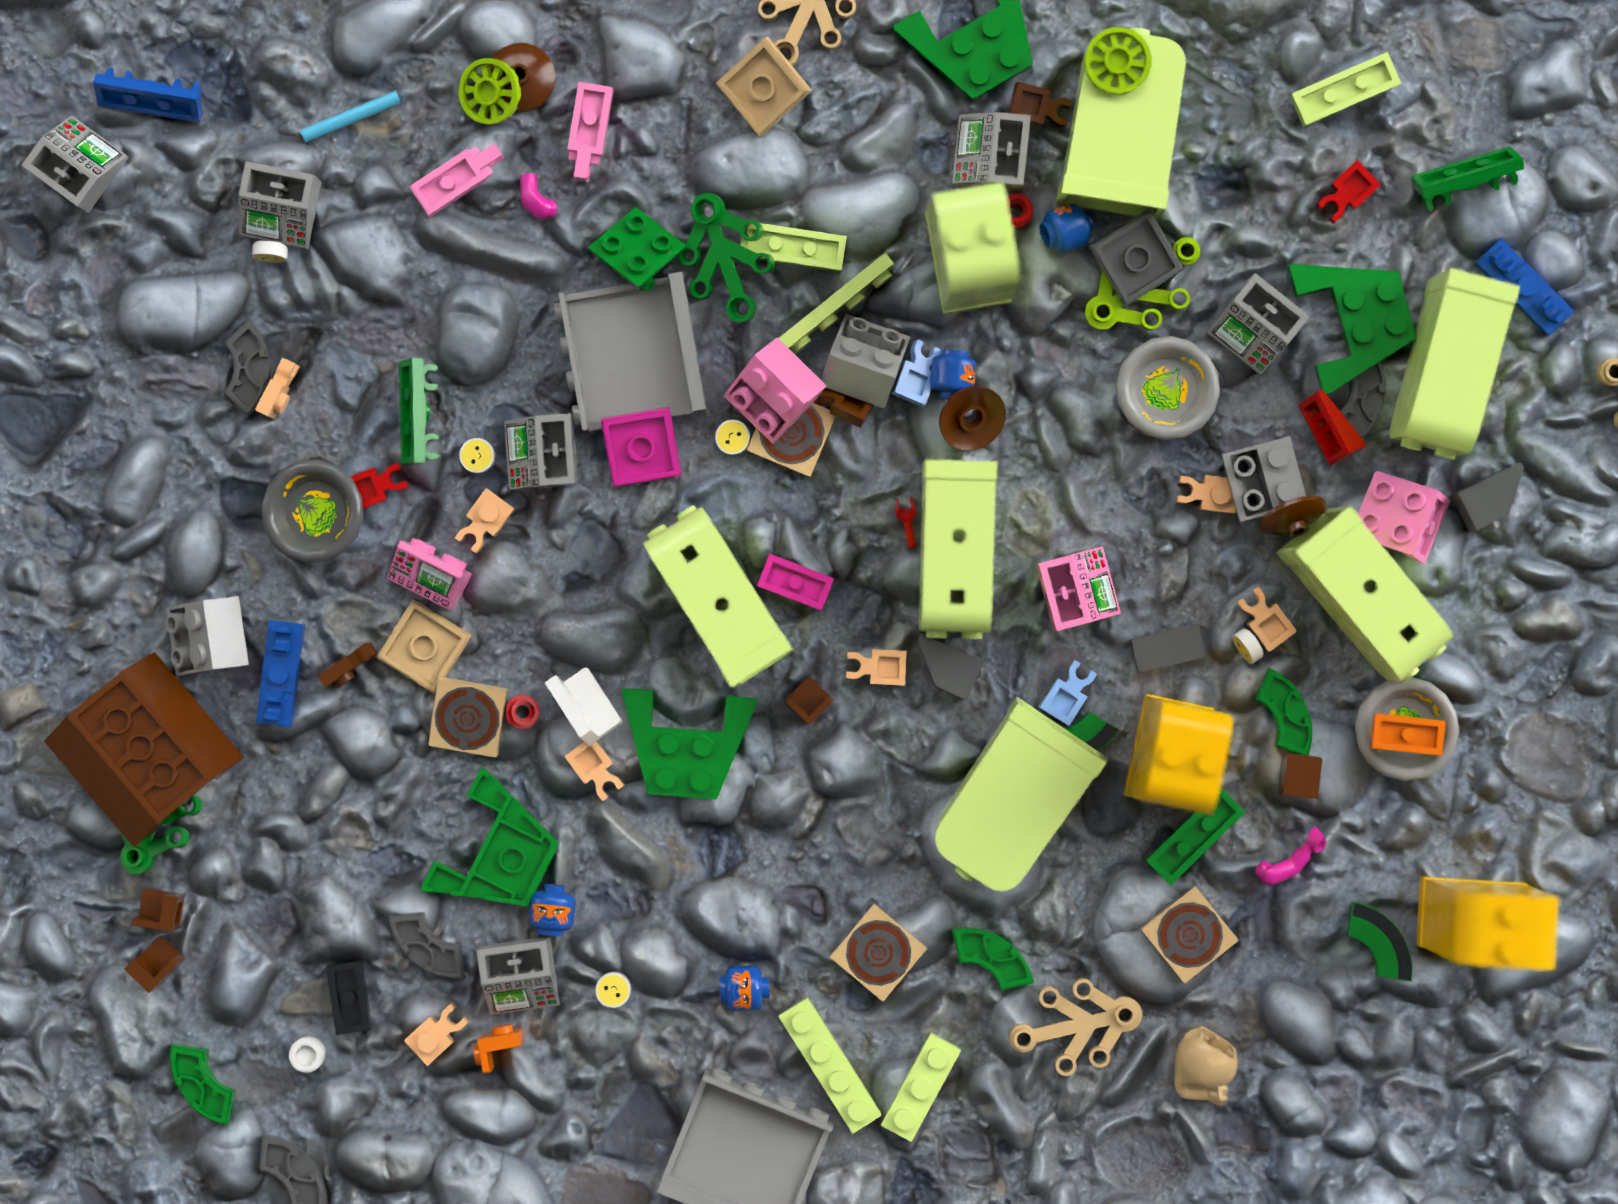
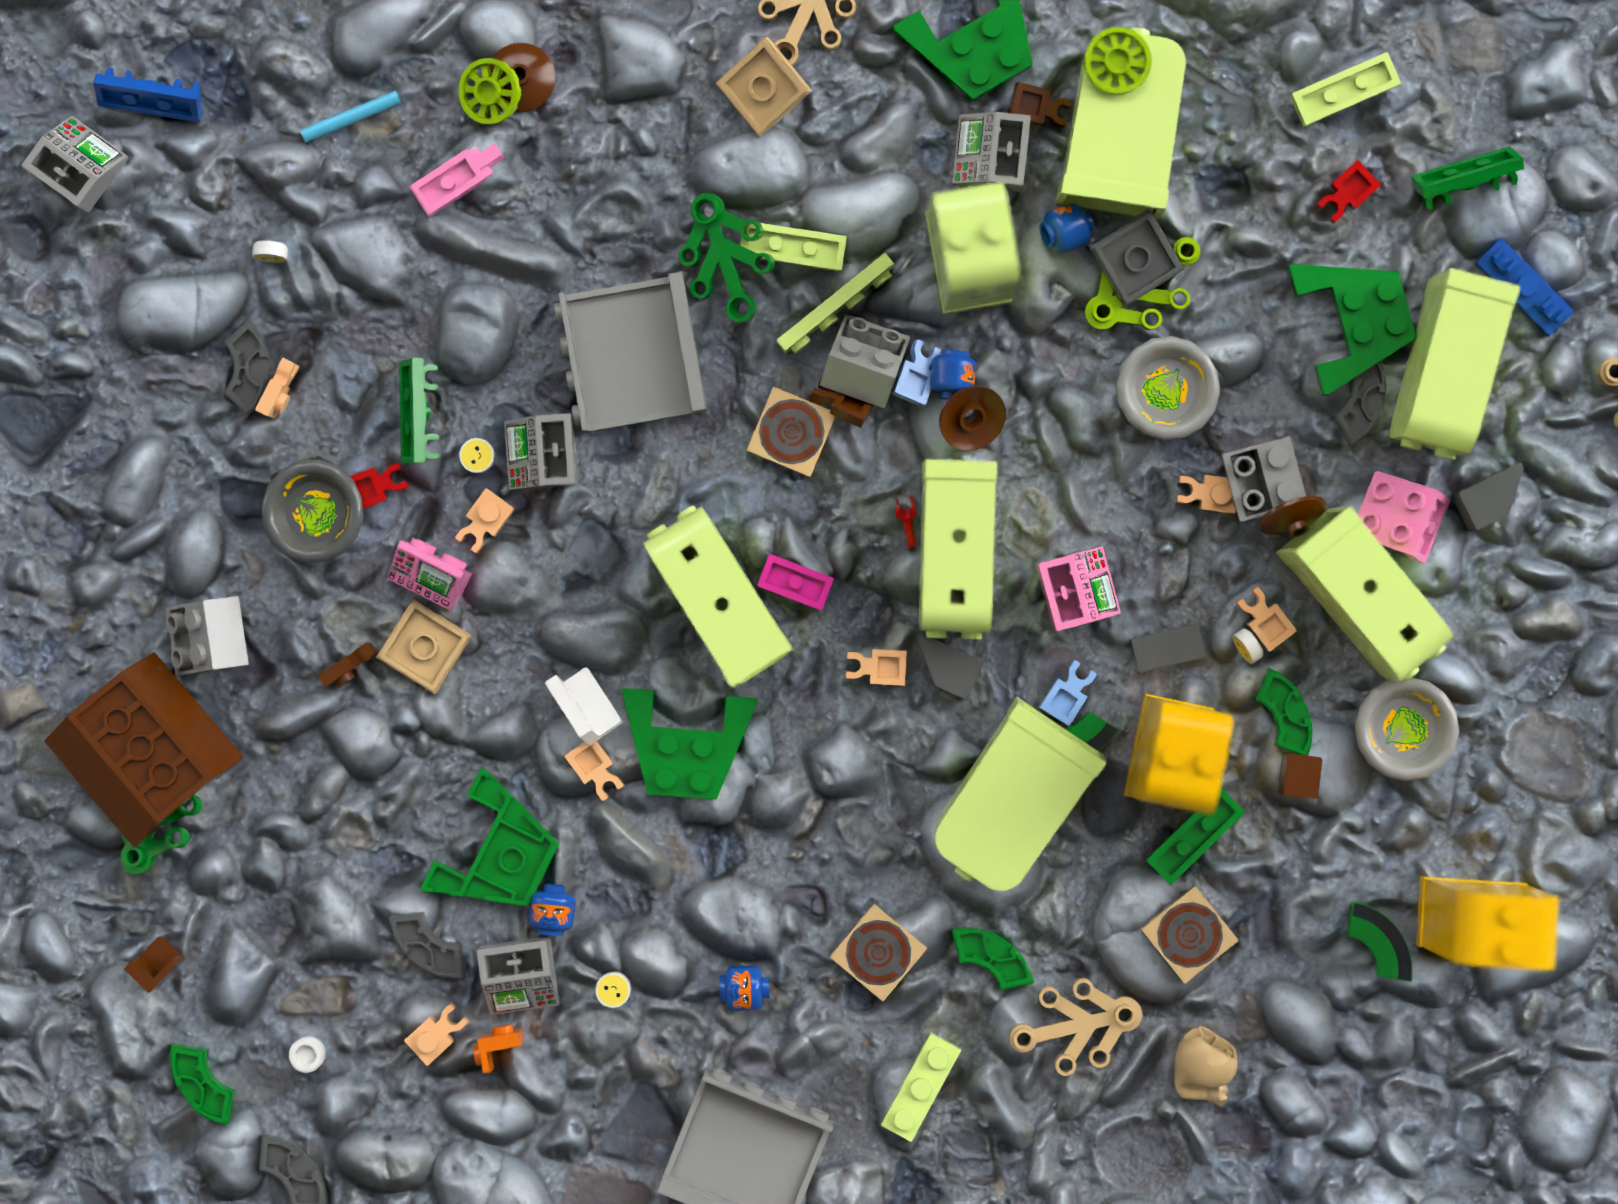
reddish brown panel [131,888,185,932] -> none
light grey slope [239,161,322,249] -> none
blue plate [256,620,305,727] -> none
black plate [326,960,372,1035] -> none
tile [428,677,508,758] -> none
red plate [505,695,540,729] -> none
dark pink arm [520,173,557,220] -> none
bright pink hinge [567,82,614,183] -> none
green hinge [588,207,686,292] -> none
dark pink plate [601,406,681,487] -> none
light yellow tile [715,420,750,455] -> none
bright pink slope [723,338,826,444] -> none
yellowish green plate [778,996,882,1134] -> none
reddish brown panel [785,676,834,725] -> none
red plate [1007,193,1033,228] -> none
light grey slope [1206,273,1310,375] -> none
dark pink arm [1255,827,1326,886] -> none
red slope [1298,390,1366,466] -> none
orange plate [1369,713,1446,756] -> none

